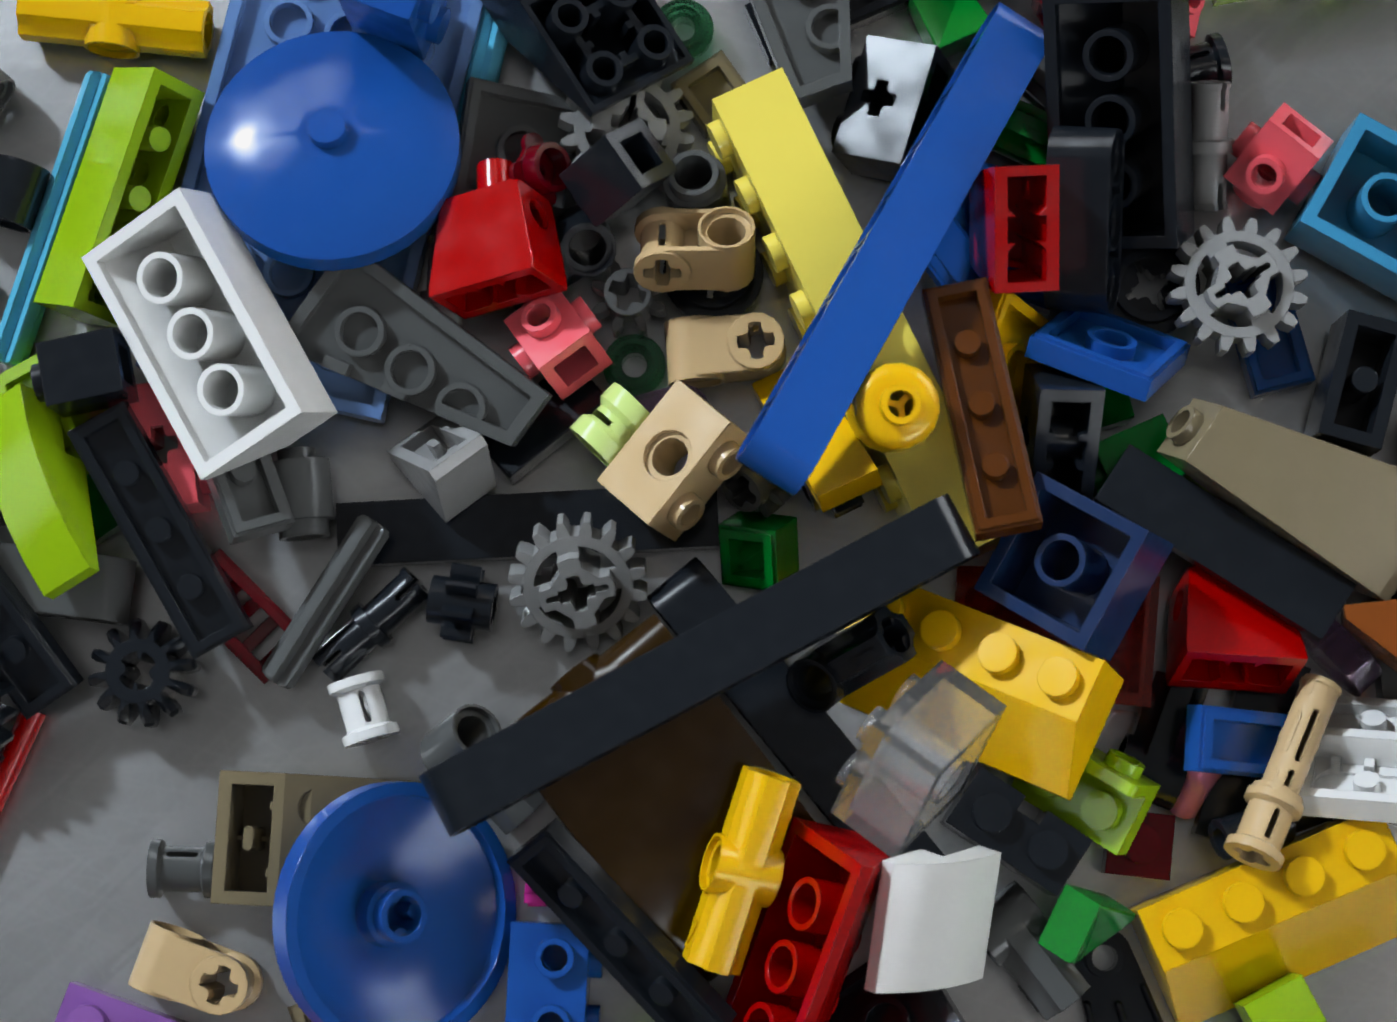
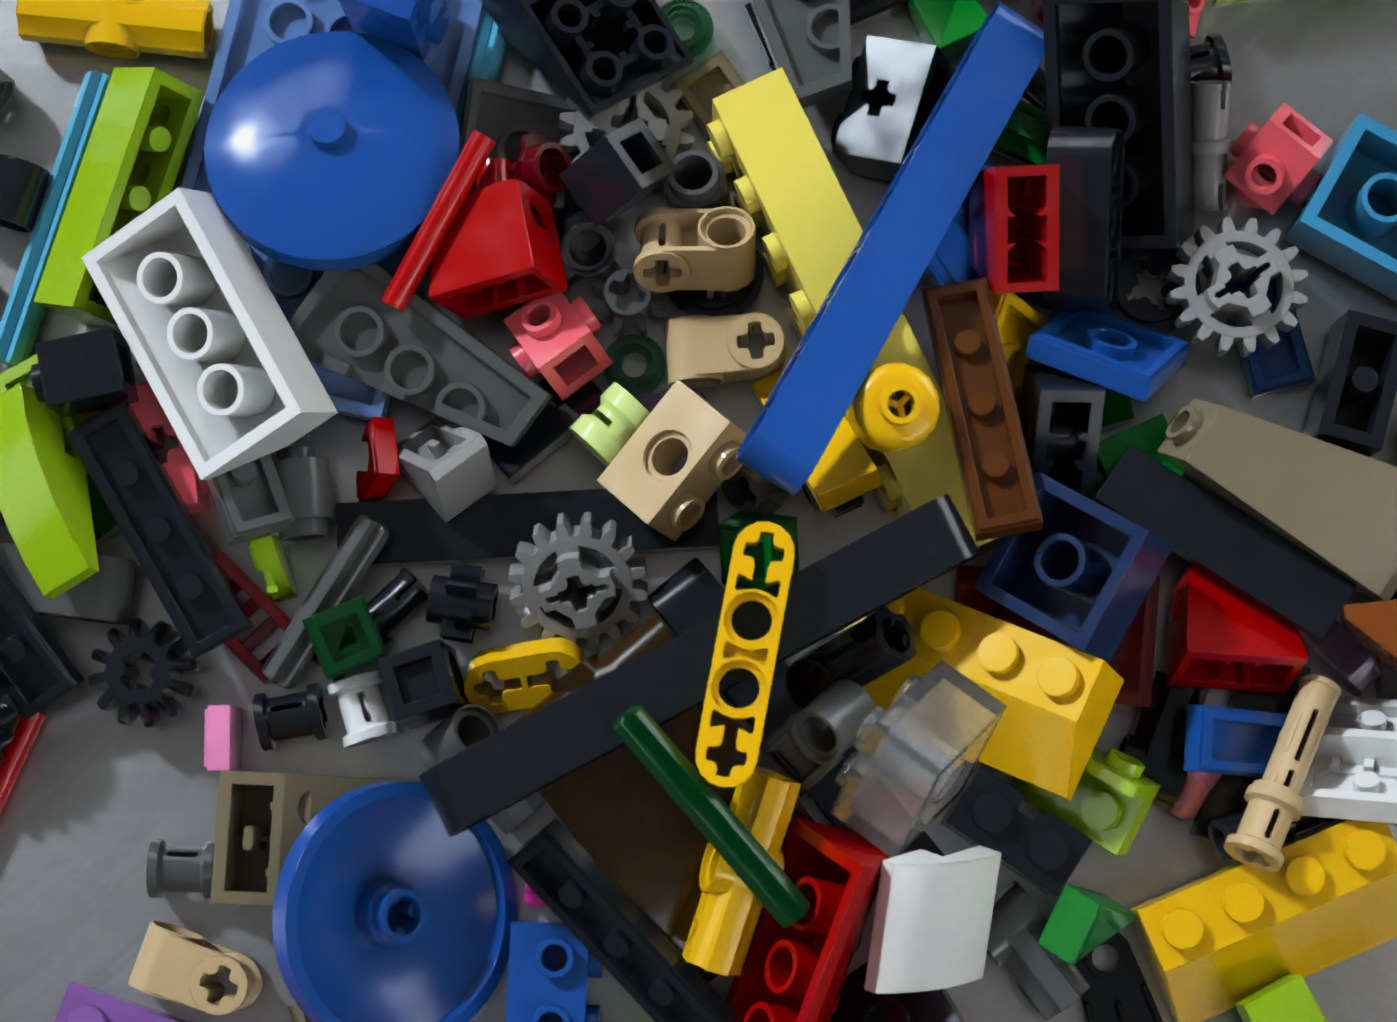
dark red plate [1101,812,1176,881] -> none
none -> bright pink tile [204,705,243,773]
none -> lime tile [248,535,299,603]
none -> black bush [252,682,330,751]
none -> dark green tile [302,594,388,681]
none -> red tile [356,417,400,502]
none -> black brick [377,639,471,729]
none -> red bar [381,130,496,312]
none -> yellow beam [464,637,586,713]
none -> dark green axle [613,704,811,928]
none -> yellow beam [695,521,795,788]
none -> dark grey piece [760,679,877,797]

